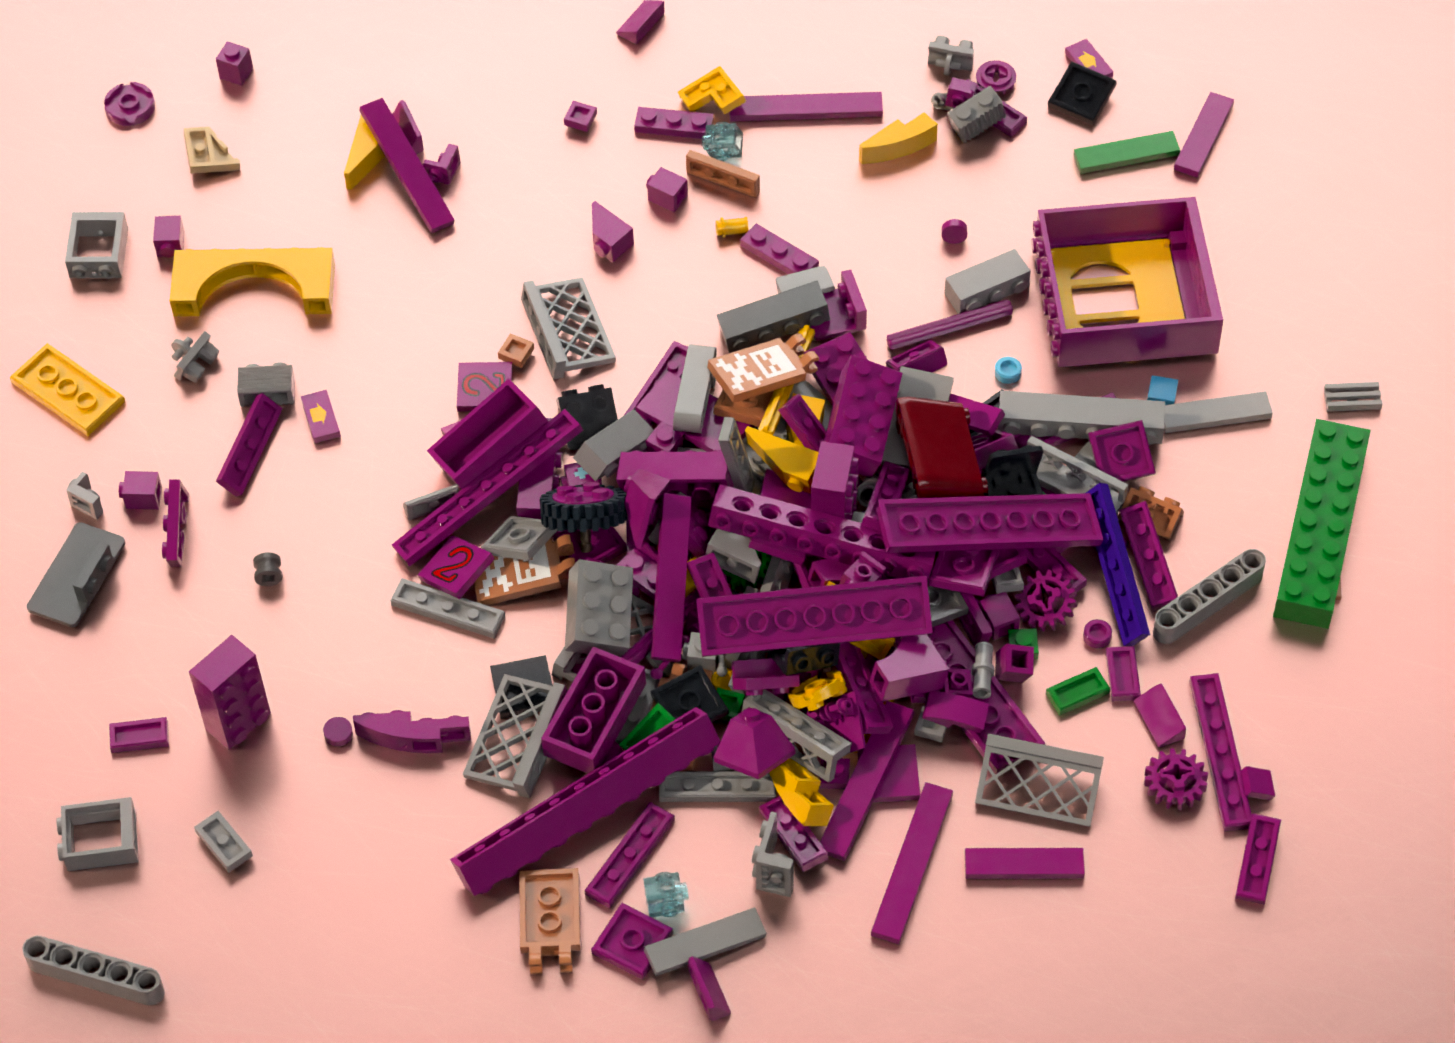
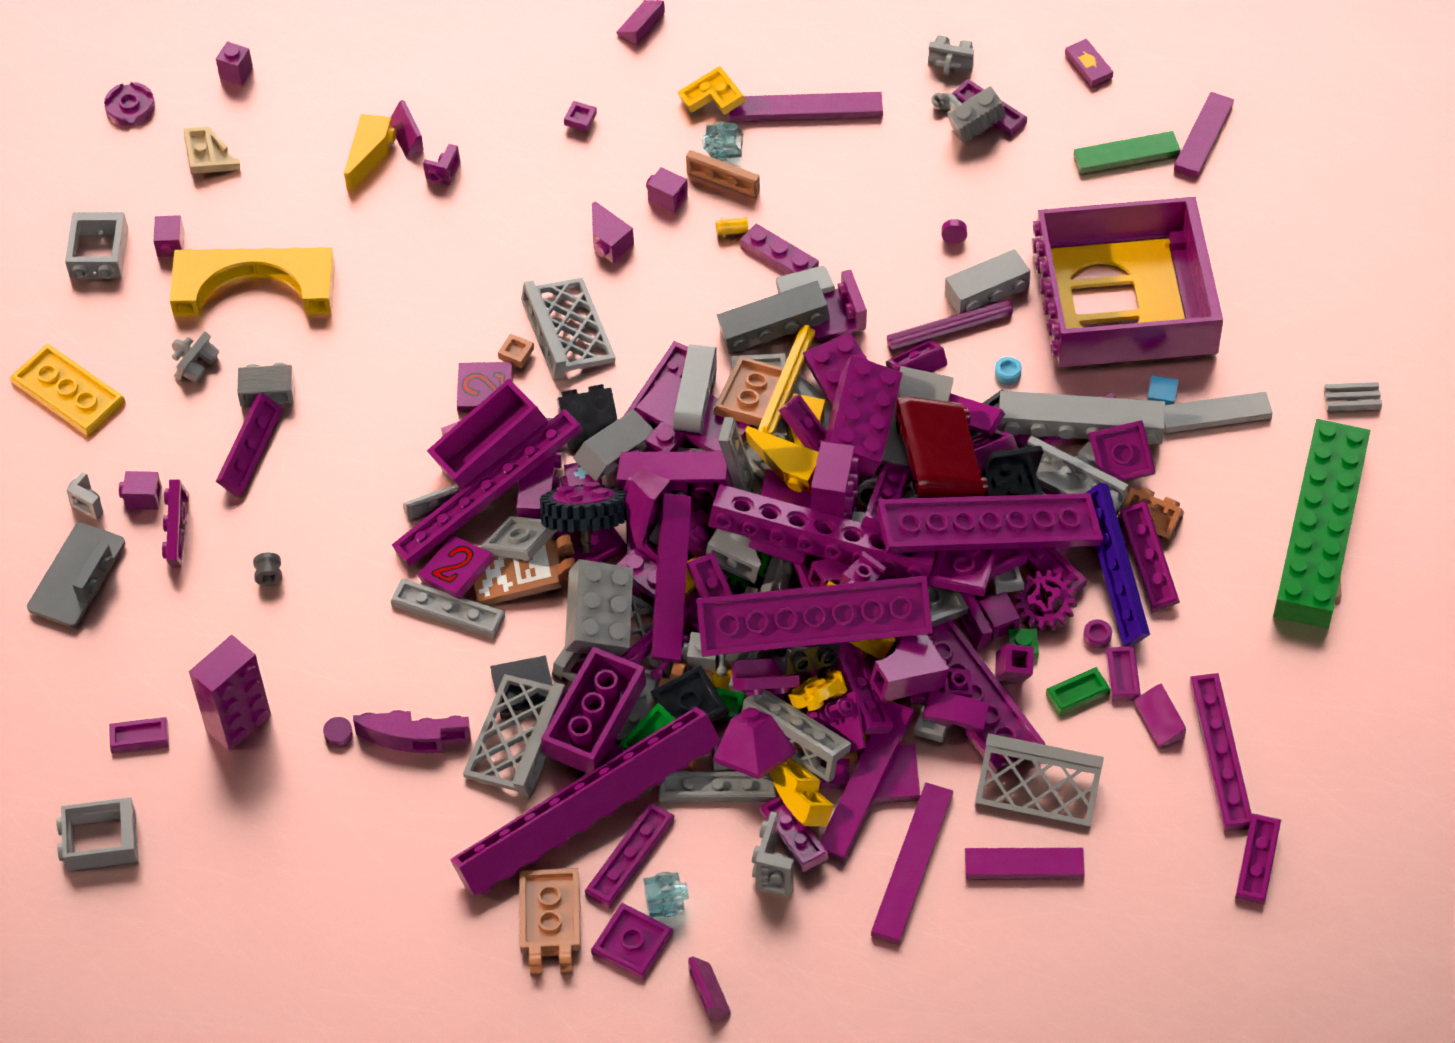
light grey beam [22,936,165,1005] -> none
light grey plate [194,811,253,873] -> none
magenta tile [301,389,341,444] -> none
magenta tile [359,97,455,234] -> none
magenta plate [634,106,714,140] -> none
light grey tile [644,907,767,977] -> none
tile [707,333,819,403] -> none
yellow slope [859,112,938,164] -> none
magenta bracket [945,77,977,108] -> none
light grey pin [971,642,995,699] -> none
magenta gear [976,60,1017,94] -> none
black tile [1048,61,1117,126] -> none
magenta gear [1144,748,1208,810] -> none
light grey beam [1153,549,1266,644] -> none
magenta tile [1241,766,1275,801] -> none

